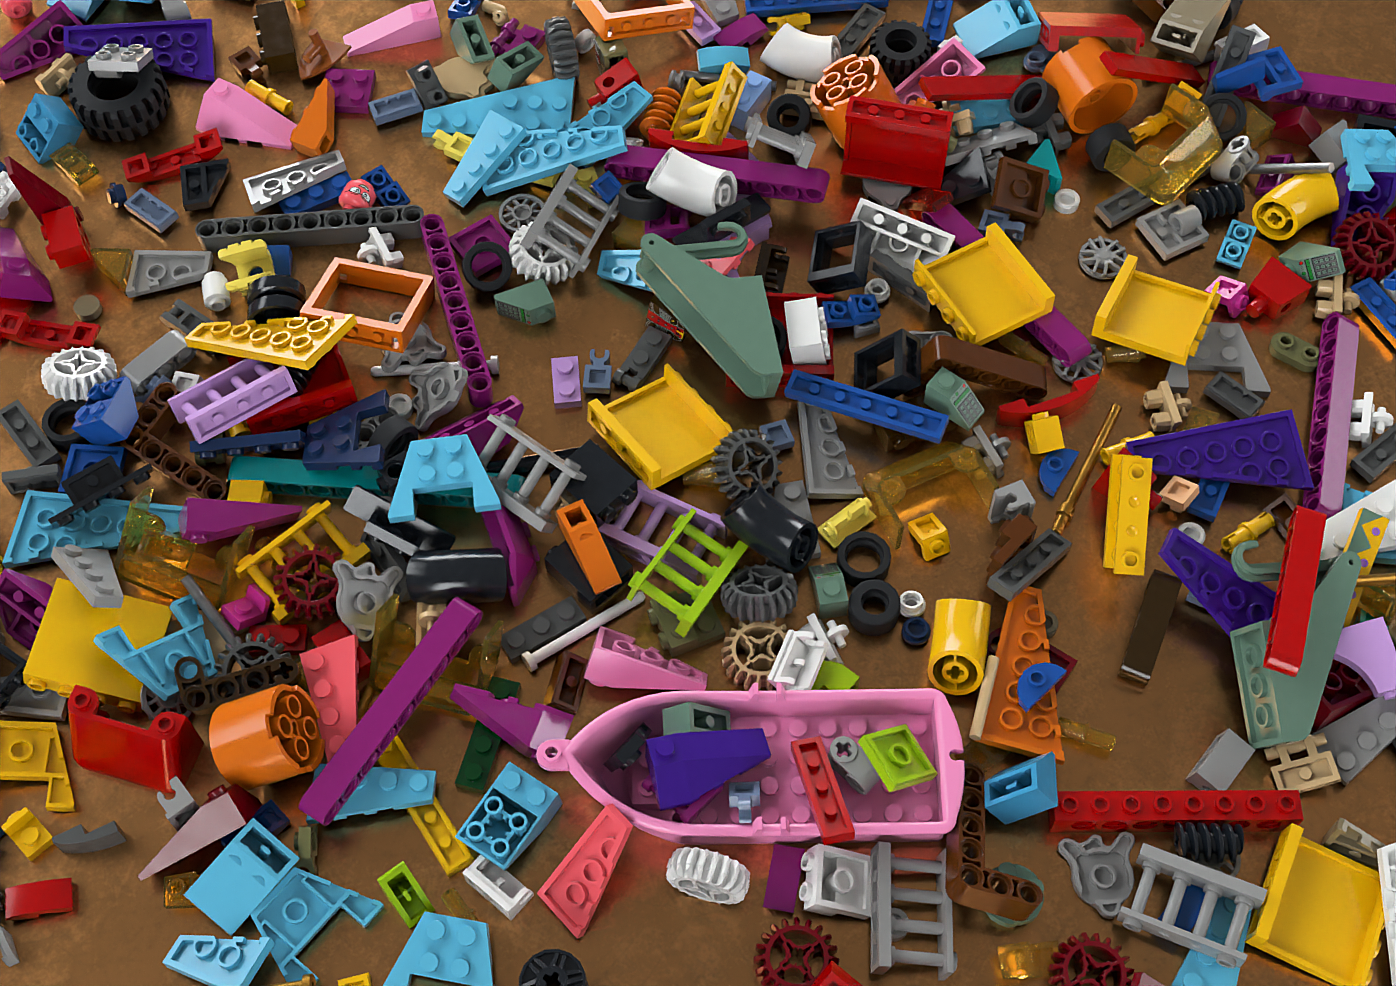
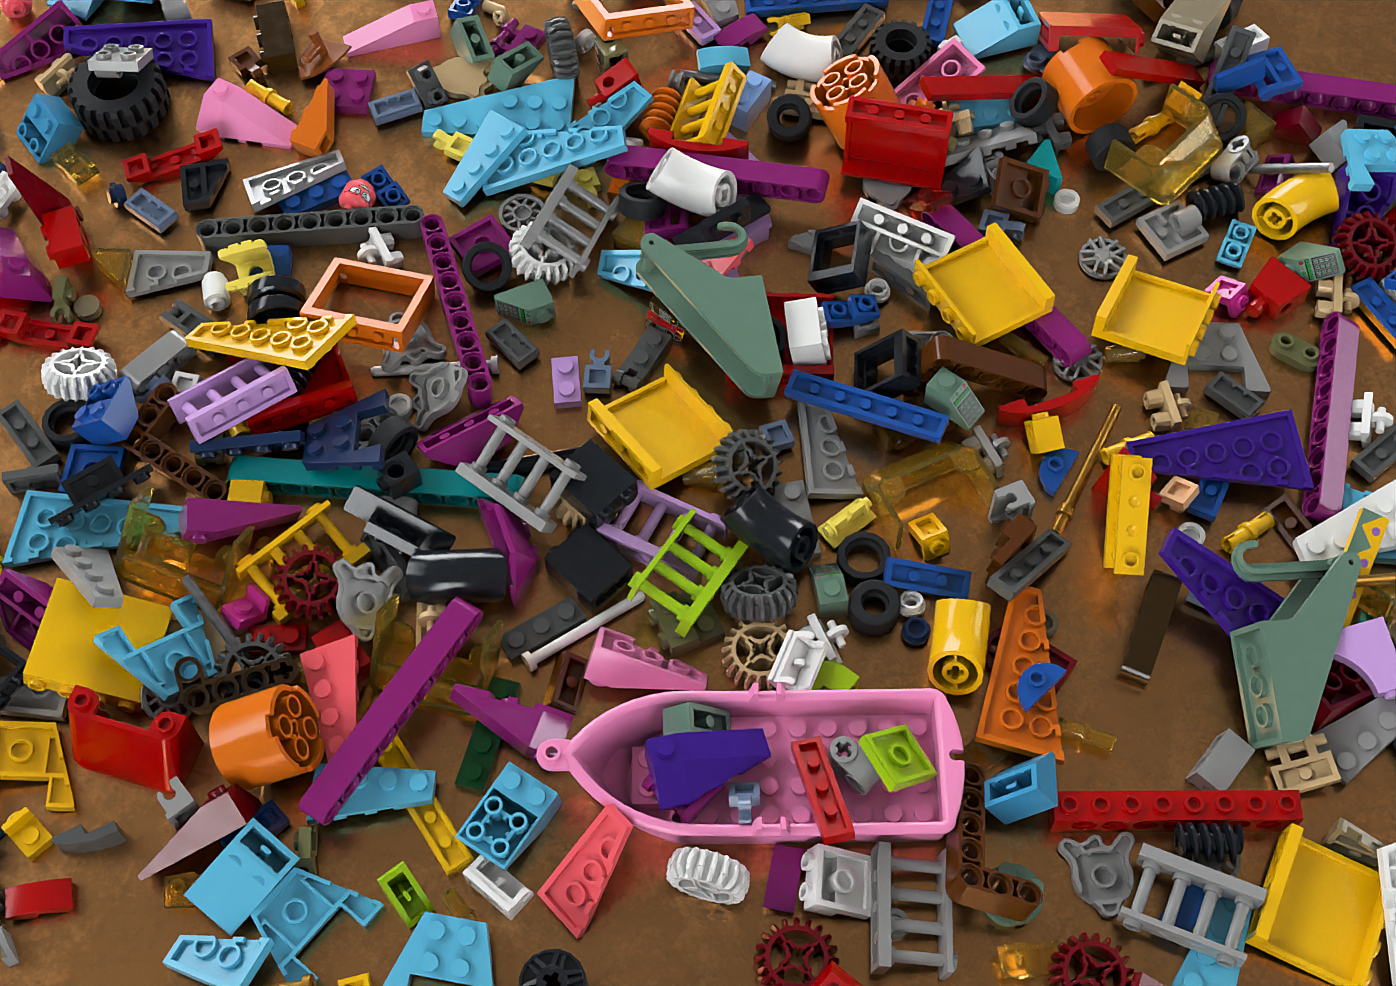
medium azure wing [388,434,501,524] -> none
orange slope [556,499,622,595] -> none
blue tile [589,170,623,205] -> none
black wing [603,722,652,772] -> none
light grey fence [743,112,816,169] -> none
dark brown hinge [754,241,790,293] -> none
tan bar [969,655,1000,740] -> none
red beam [1263,505,1327,677] -> none
none -> olive plate [50,275,77,323]
none -> dark grey plate [485,317,540,370]
none -> light grey tile [788,230,817,255]
none -> blue plate [883,557,972,600]

